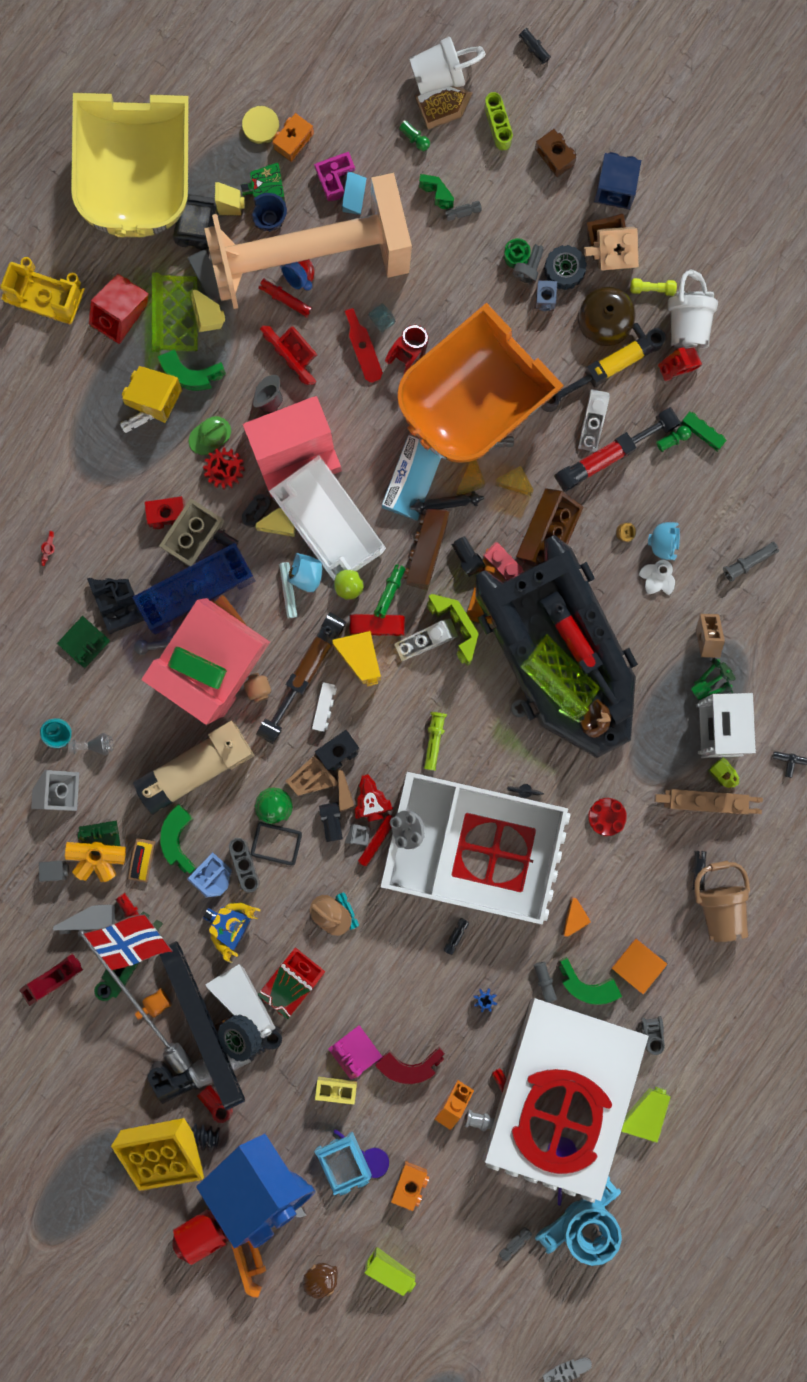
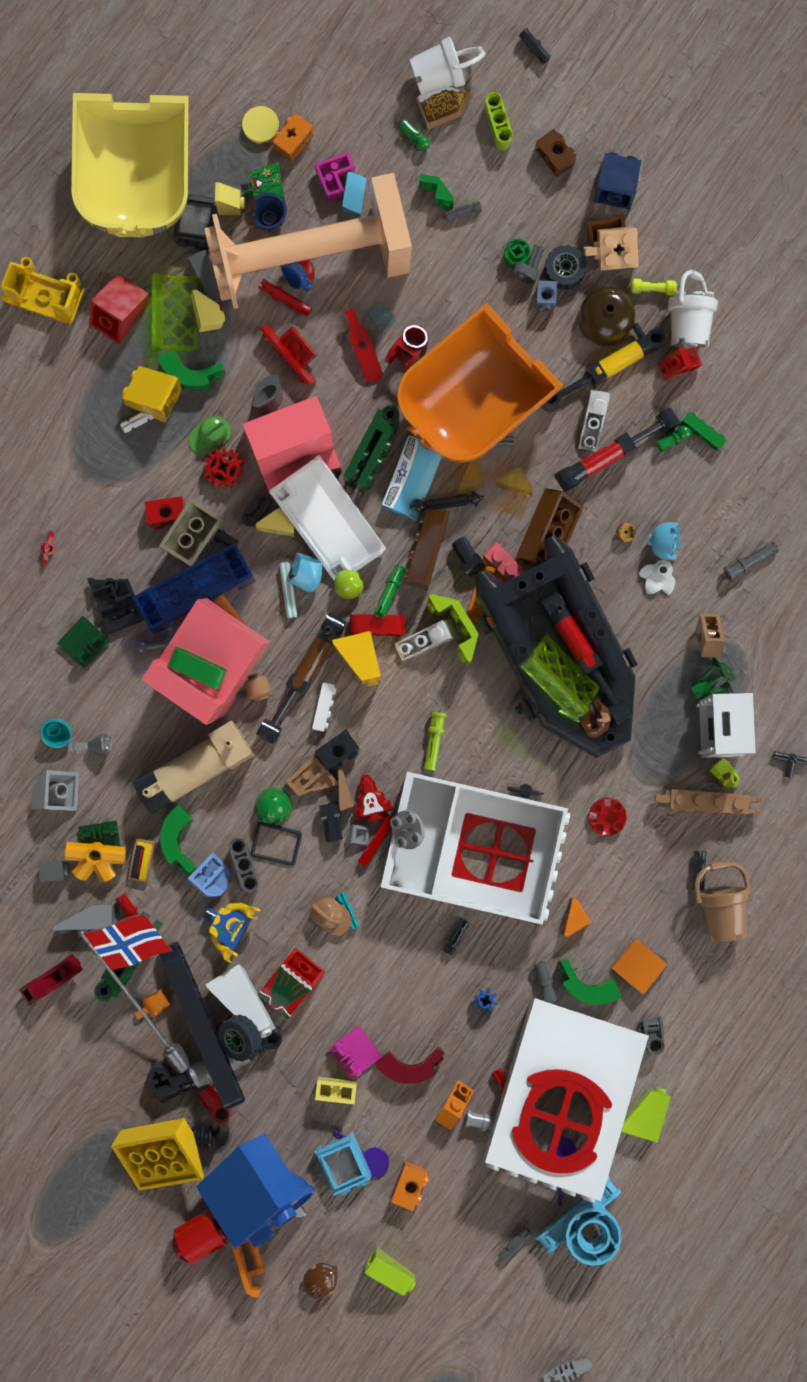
none -> dark green hinge [343,405,400,494]

